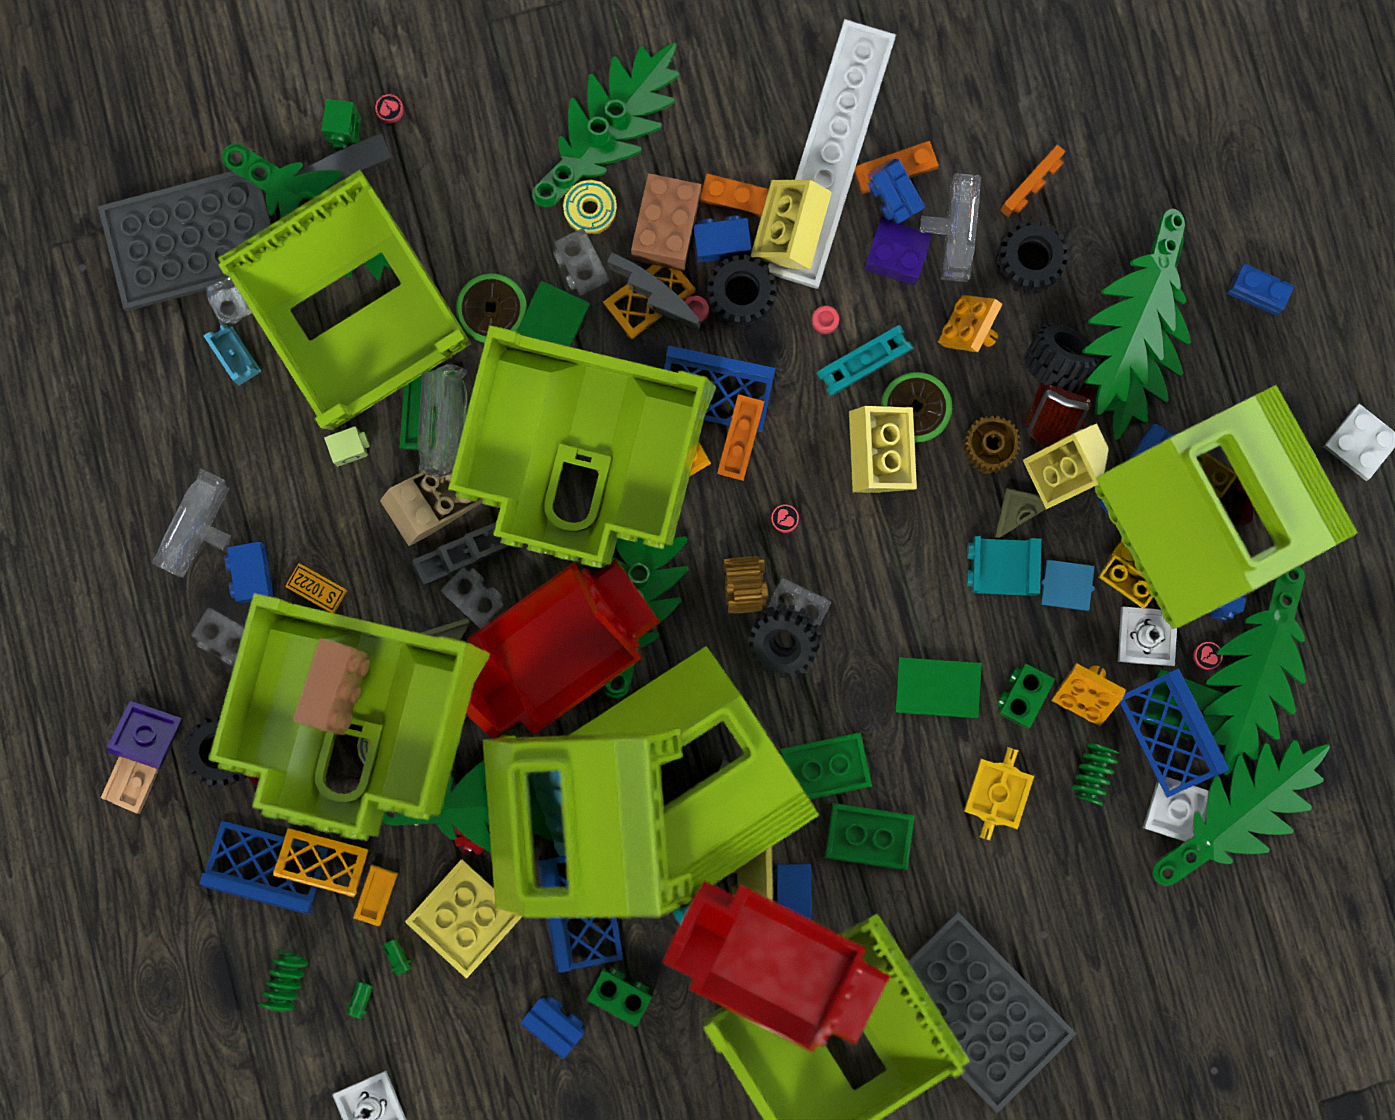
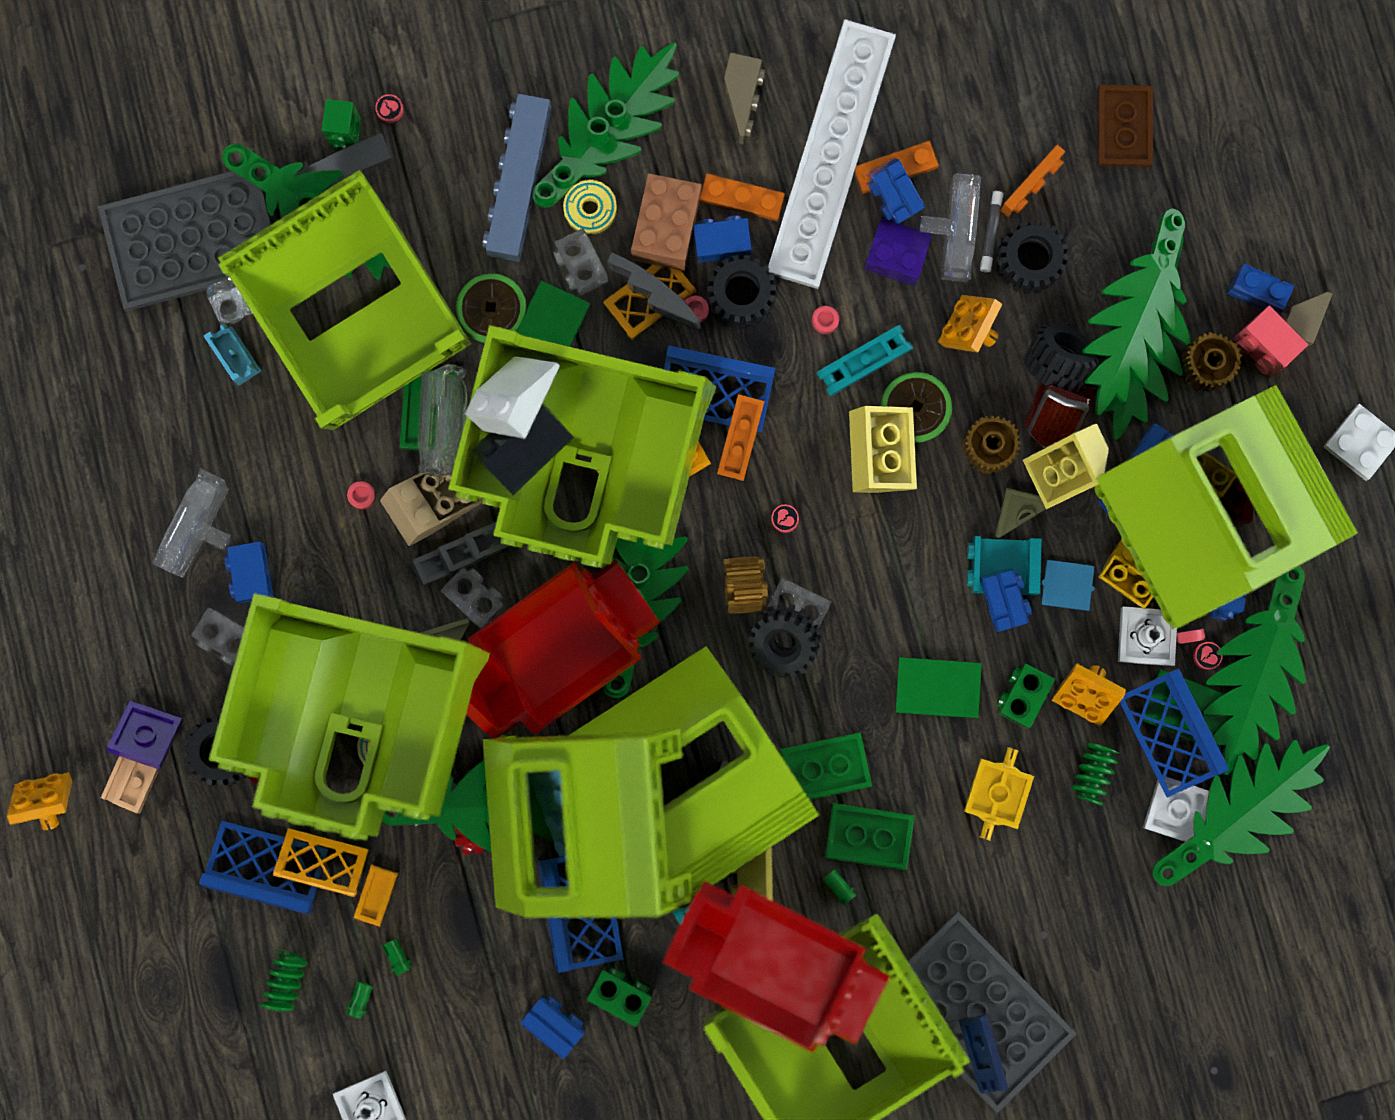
light orange tile [285,563,348,613] -> none
nougat brick [293,638,370,735] -> none
yellowish green brick [324,426,370,467] -> none
light yellow plate [405,859,523,979] -> none
light yellow slope [750,180,832,269] -> none
blue brick [772,863,812,921] -> none
none -> light orange plate [7,772,73,831]
none -> coral tile [347,481,376,509]
none -> white slope [465,356,560,438]
none -> black slope [472,402,574,496]
none -> sand blue brick [483,94,552,262]
none -> dark tan slope [724,52,765,144]
none -> green pin [822,869,856,906]
none -> dark blue hinge [959,1014,1008,1094]
none -> dark grey bar [980,191,1003,272]
none -> blue brick [980,568,1032,632]
none -> reddish brown plate [1097,85,1153,168]
none -> coral tile [1177,629,1205,644]
none -> pearl gold brick [1180,332,1242,392]
none -> coral brick [1233,305,1308,377]
none -> dark tan slope [1280,292,1332,349]

